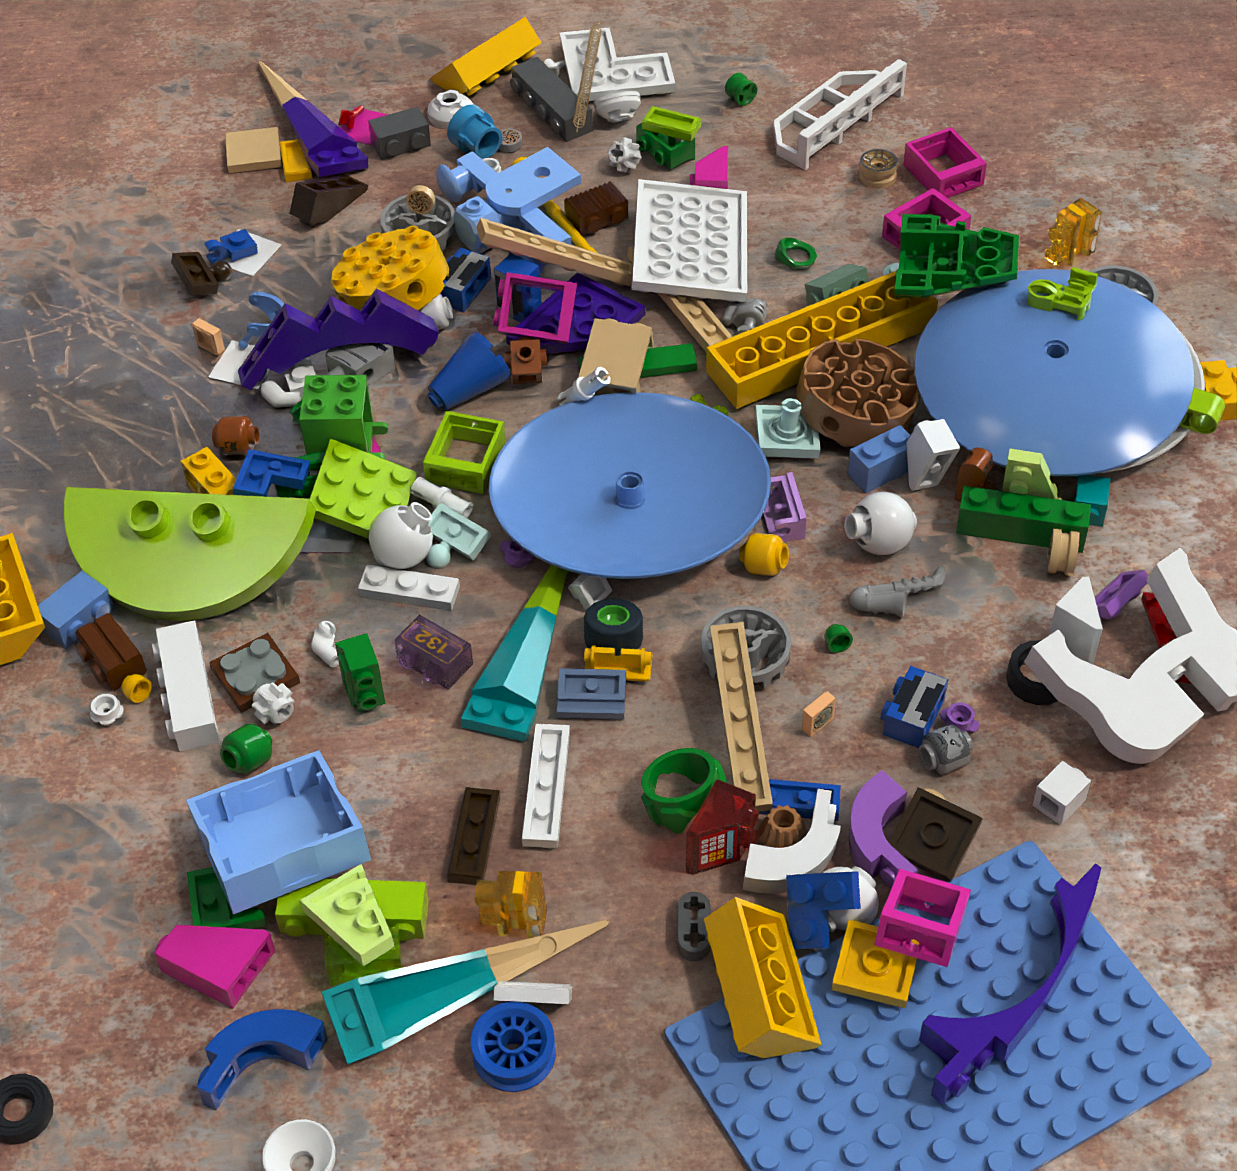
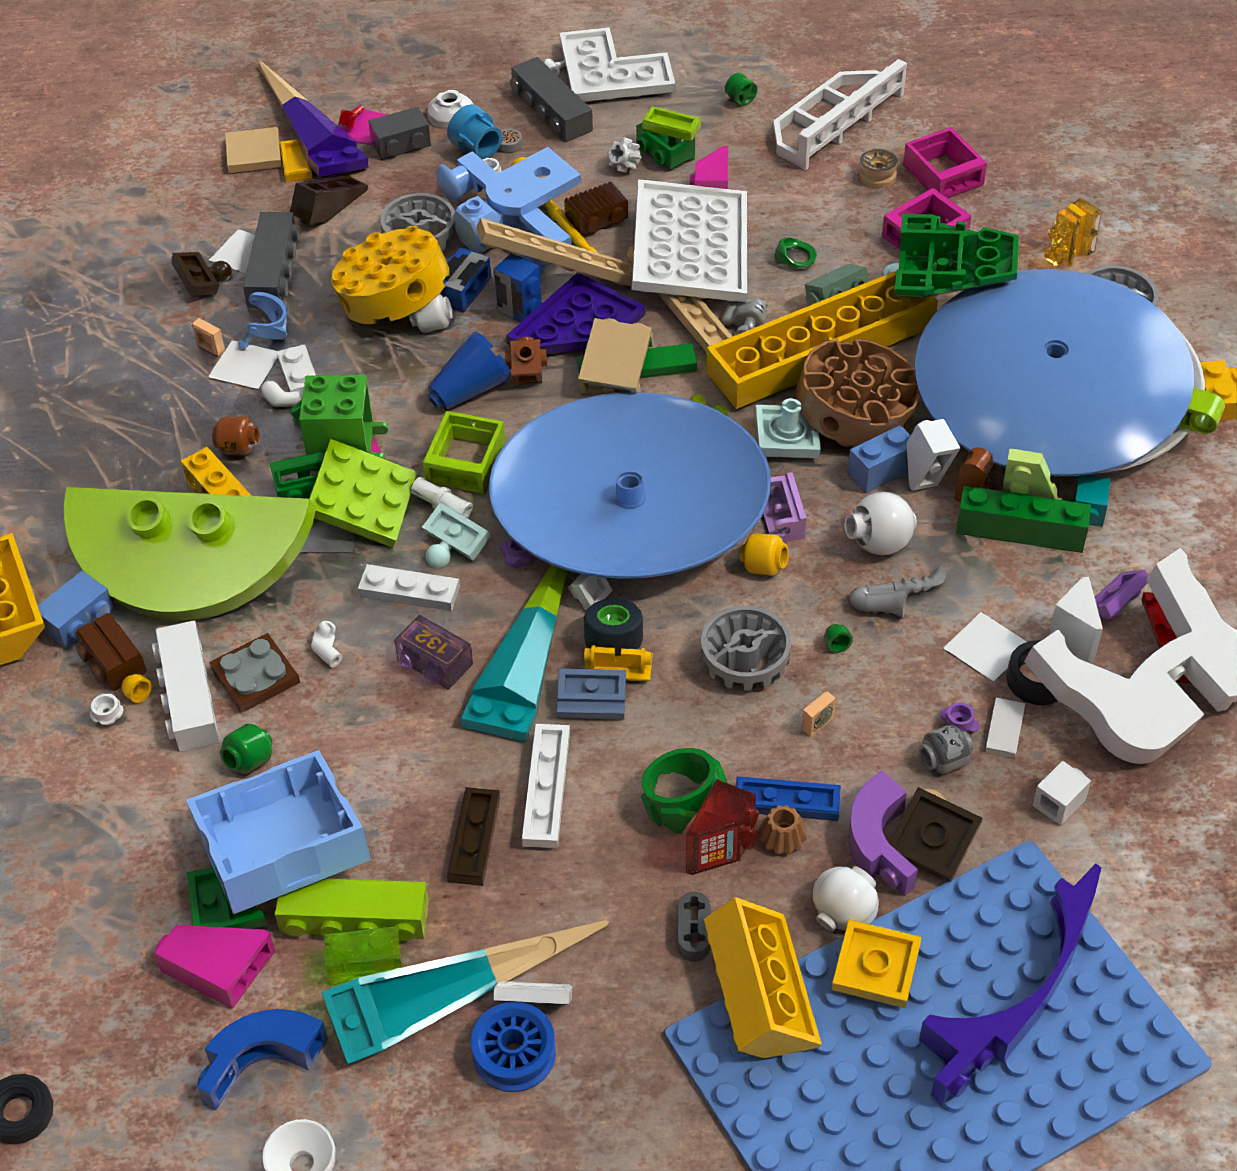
blue plate [204,229,258,264] -> none
blue plate [233,449,310,497] -> none
dark purple arch [238,288,439,390] -> none
white gear [252,683,295,724] -> none
yellowish green wing [300,864,395,966] -> none
light grey torso [325,343,395,386] -> none
green window [335,633,386,712] -> none
white brick [369,502,433,569] -> none
tan tile [406,185,436,214] -> none
yellow slope [430,16,541,96] -> none
clear yellow hips [474,870,547,939] -> none
dark pink window [493,272,577,345] -> none
white pin [557,367,611,406] -> none
tan piece [573,21,602,132] -> none
white piece [593,91,641,123] -> none
tan plate [710,622,773,814] -> none
white arch [742,789,841,894] -> none
blue plate [786,871,861,949] -> none
dark pink window [874,869,971,967] -> none
brick [880,665,949,748] -> none
lime piece [1027,267,1098,320] -> none
tan wheel [1047,528,1080,576] -> none
none -> dark grey brick [243,212,300,308]
none -> white sticker [944,612,1027,682]
none -> white piece [985,697,1025,758]

